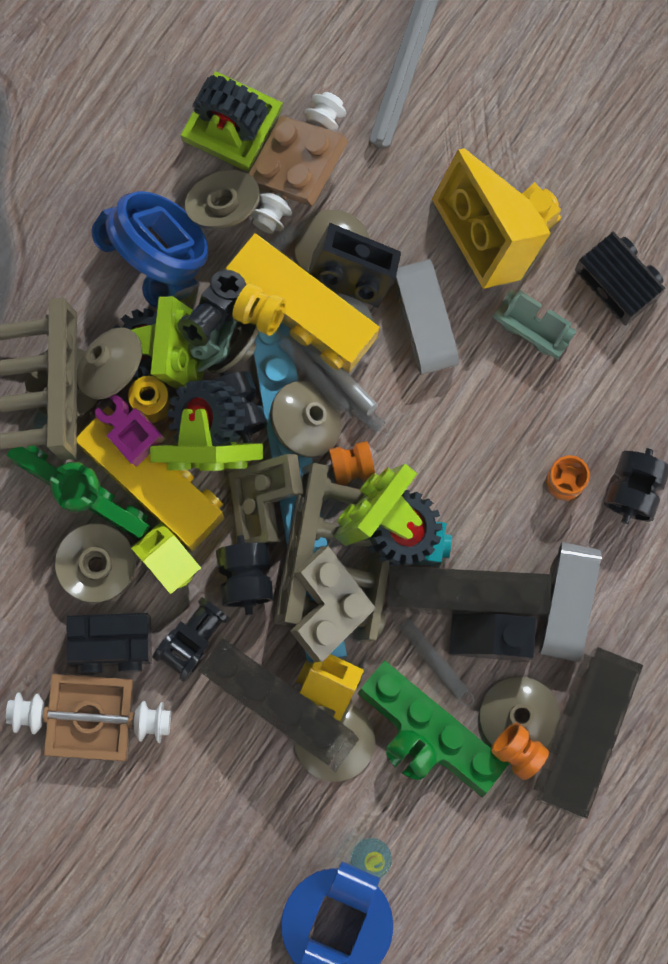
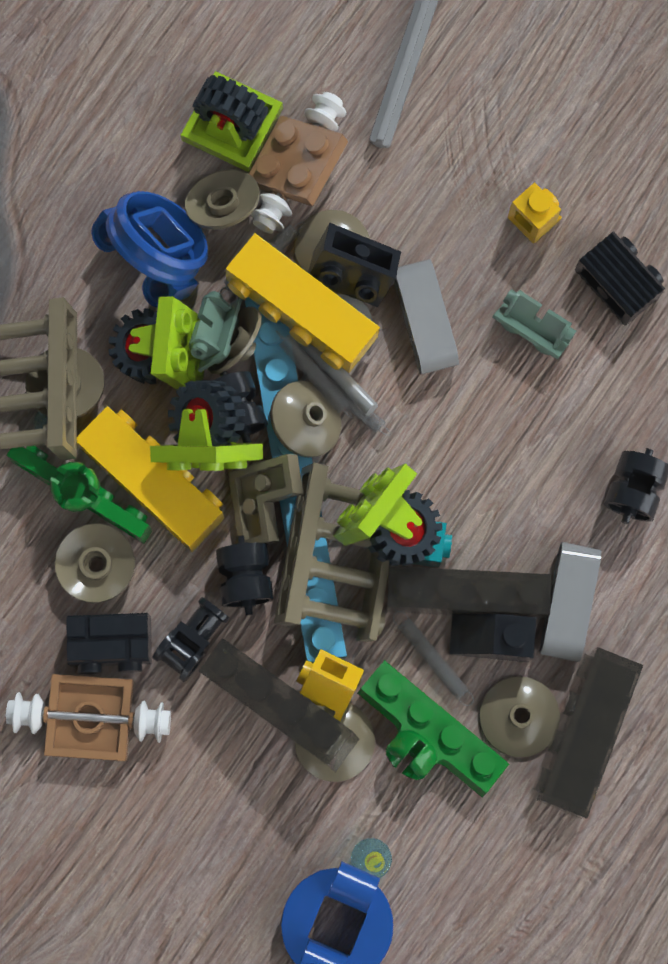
dark tan dish [77,327,142,400] -> none
magenta plate [95,394,165,467] -> none
yellow brick [128,376,171,423] -> none
neon yellow brick [131,522,201,594] -> none
black connector [177,270,246,347] -> none
yellow wheel [232,283,287,336] -> none
dark tan plate [290,546,376,662] -> none
orange wheel [329,441,375,486] -> none
yellow slope [432,148,551,289] -> none
orange wheel [491,722,549,780] -> none
orange wheel [546,455,590,501] -> none

